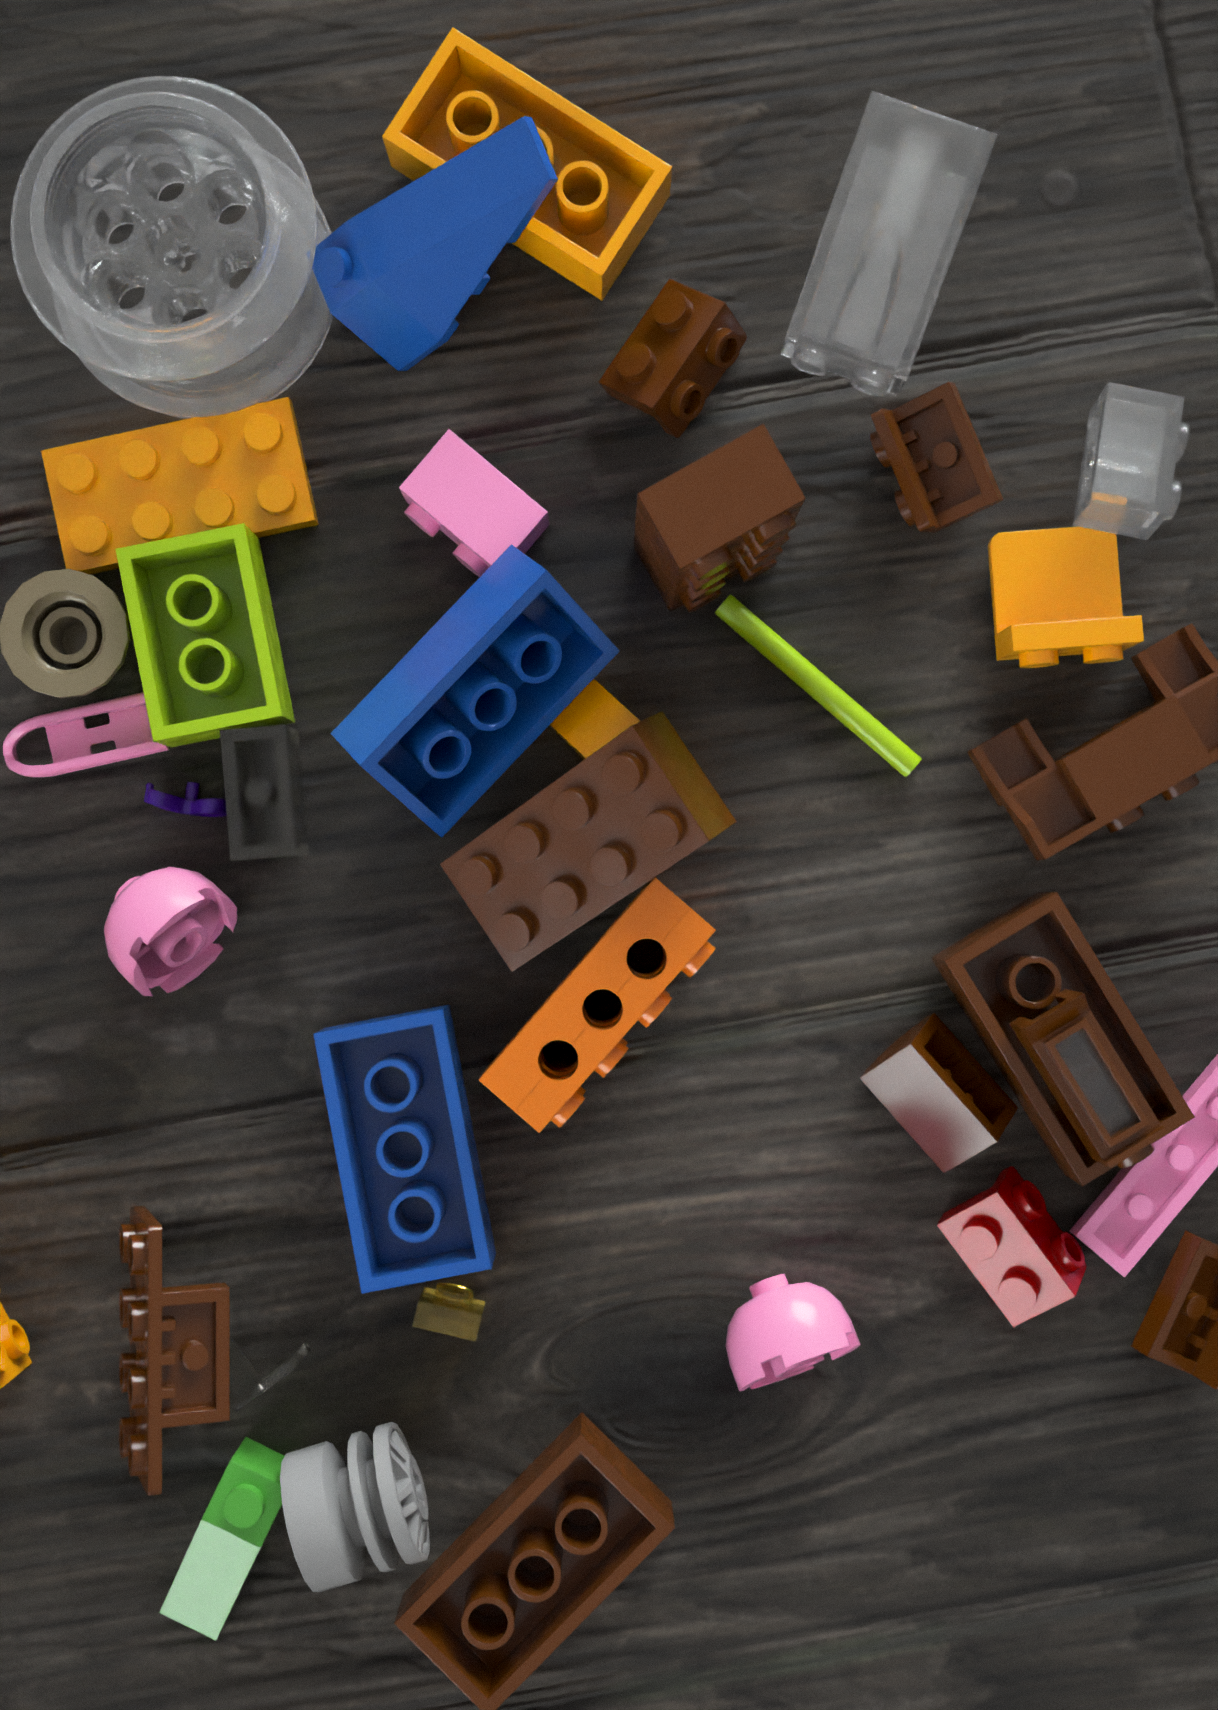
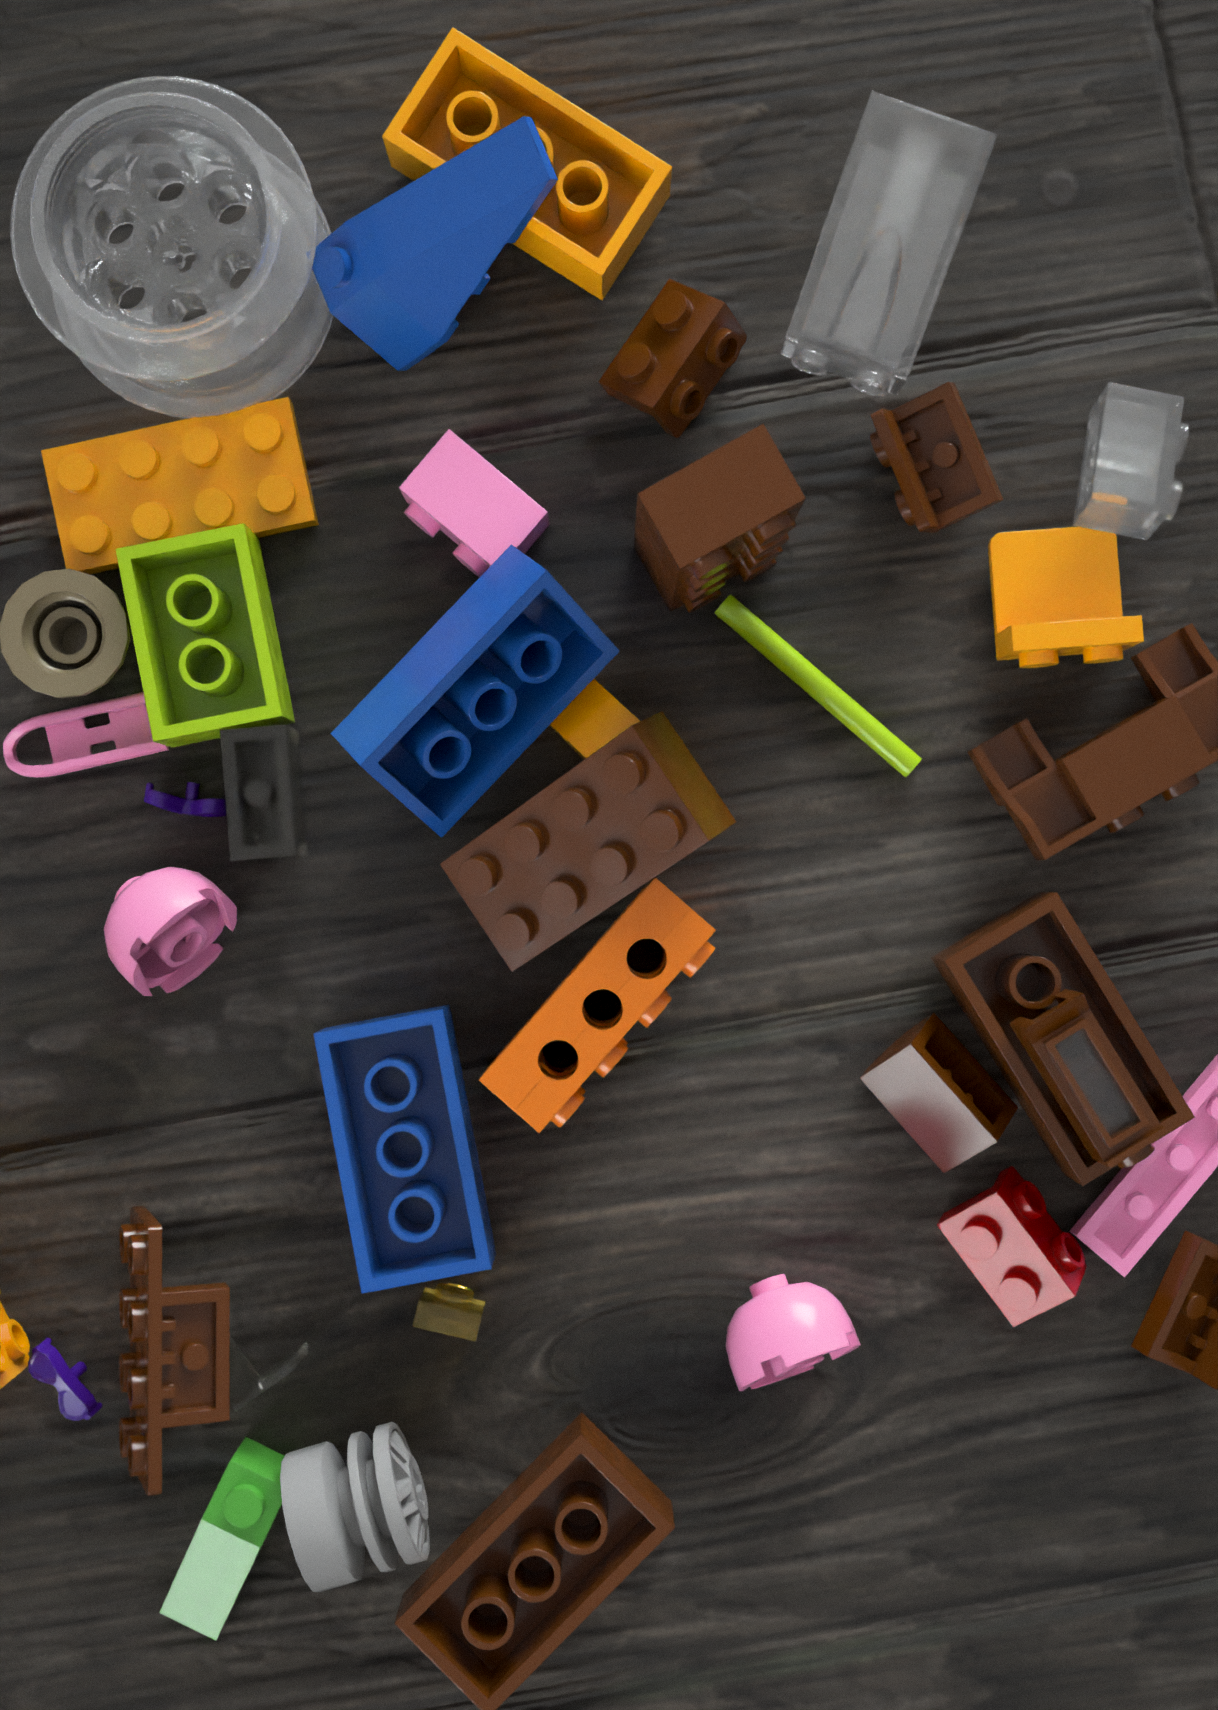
none -> dark purple piece [28,1338,103,1421]

